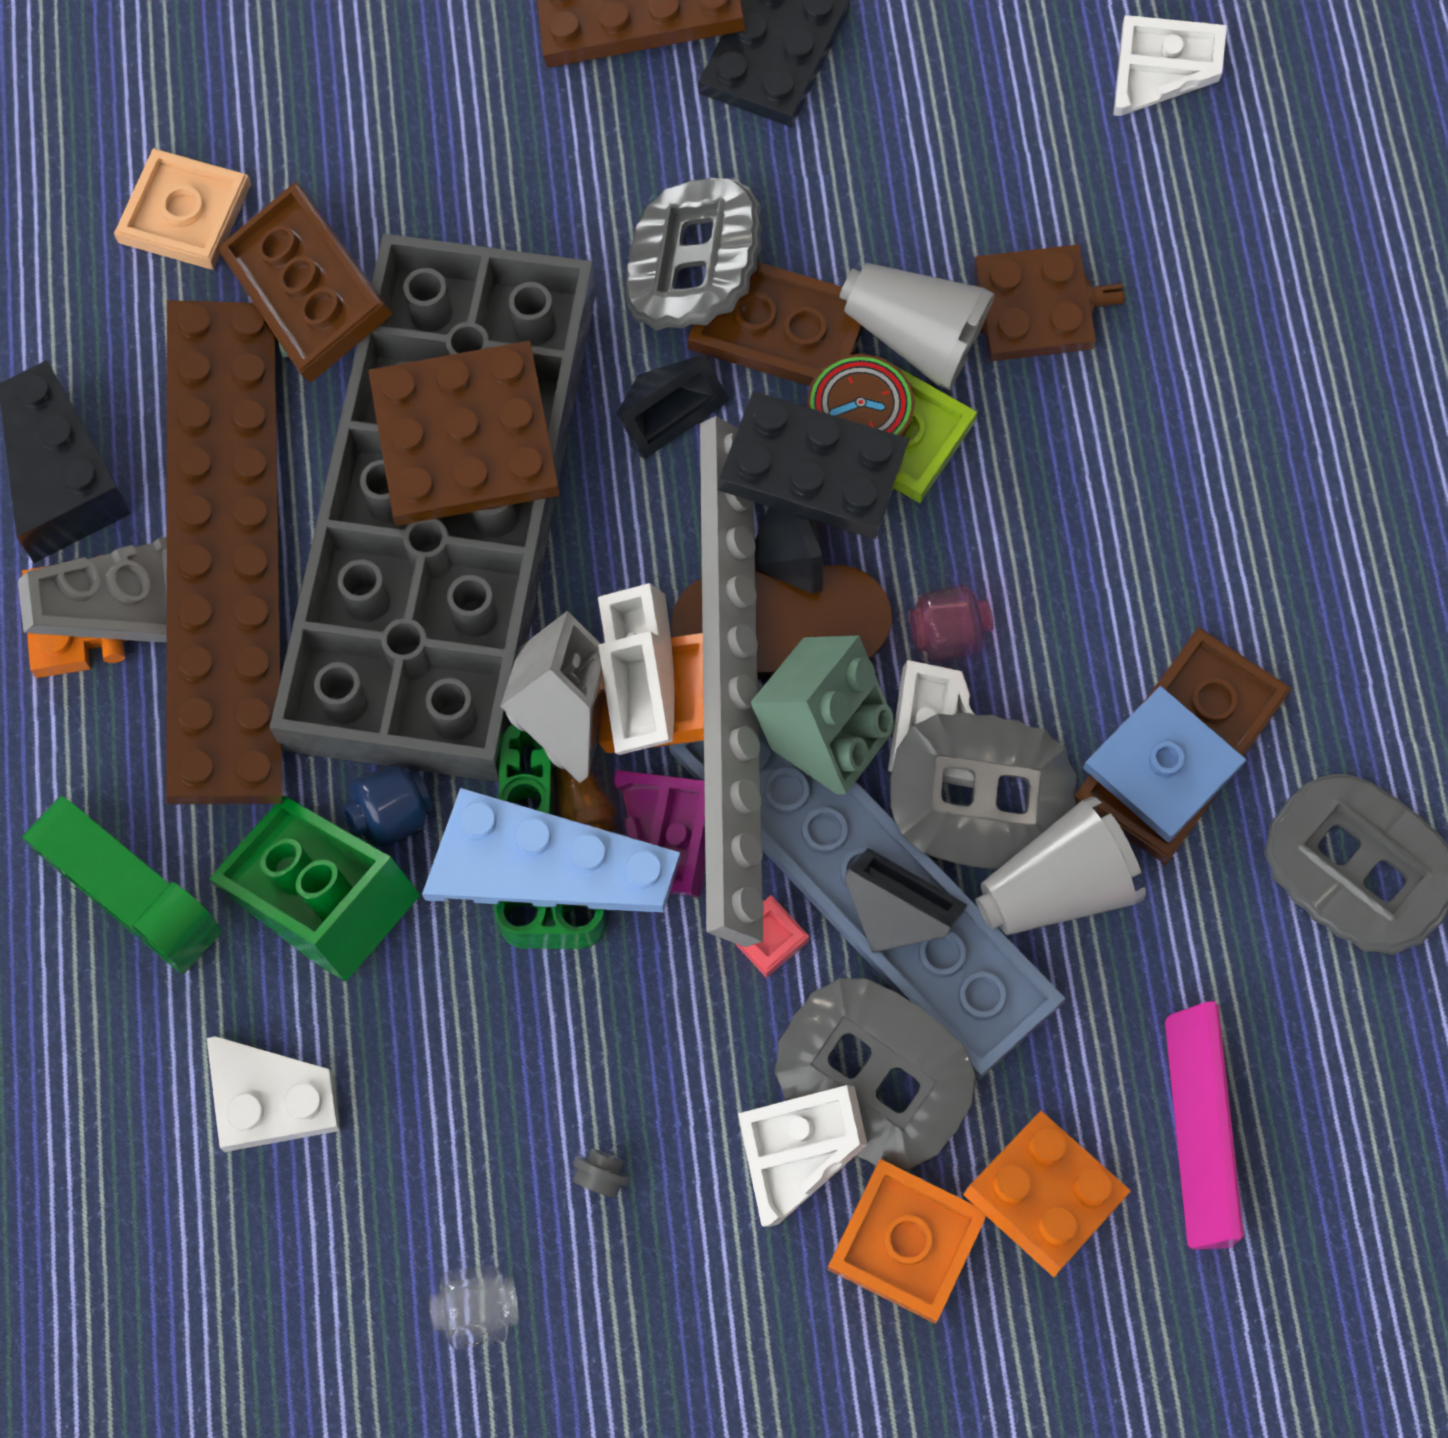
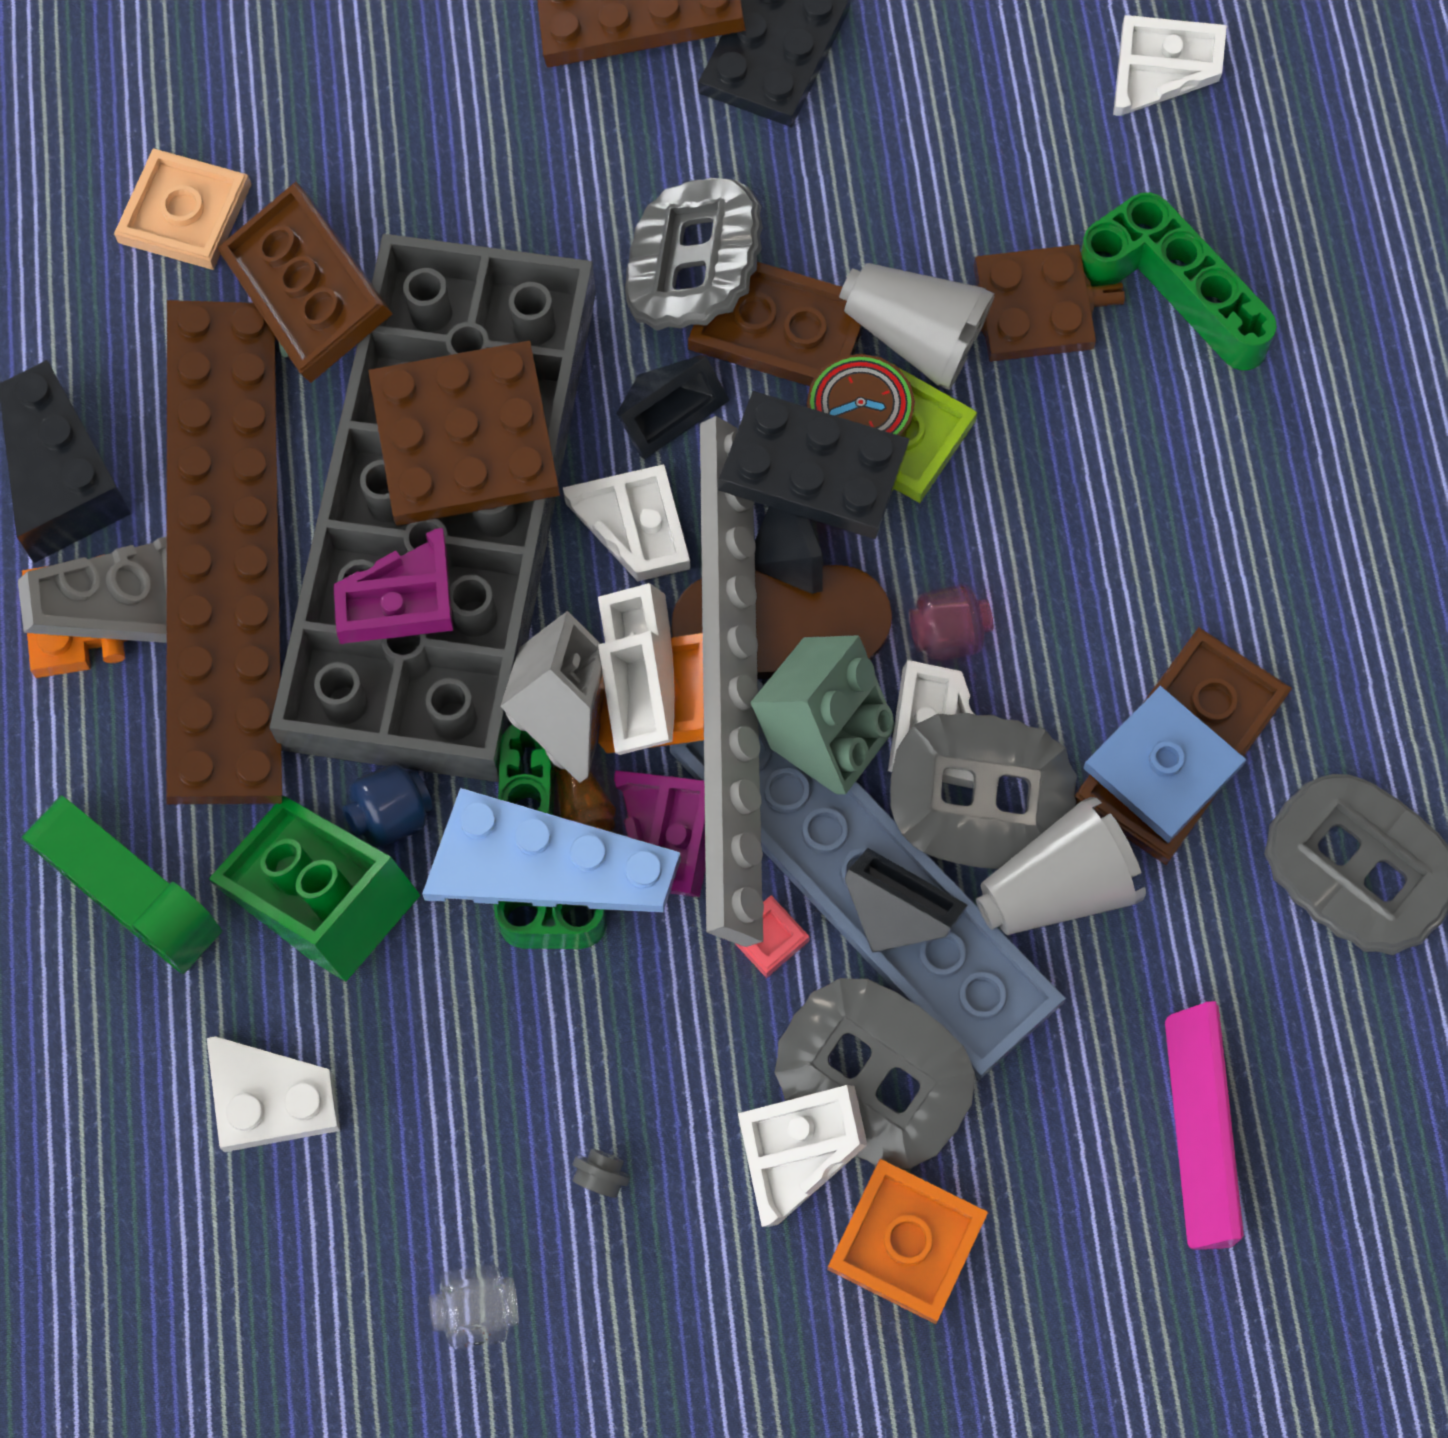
orange plate [963,1111,1131,1277] -> none
none -> magenta wing [334,528,453,644]
none -> white wing [563,464,690,582]
none -> green beam [1081,192,1277,371]

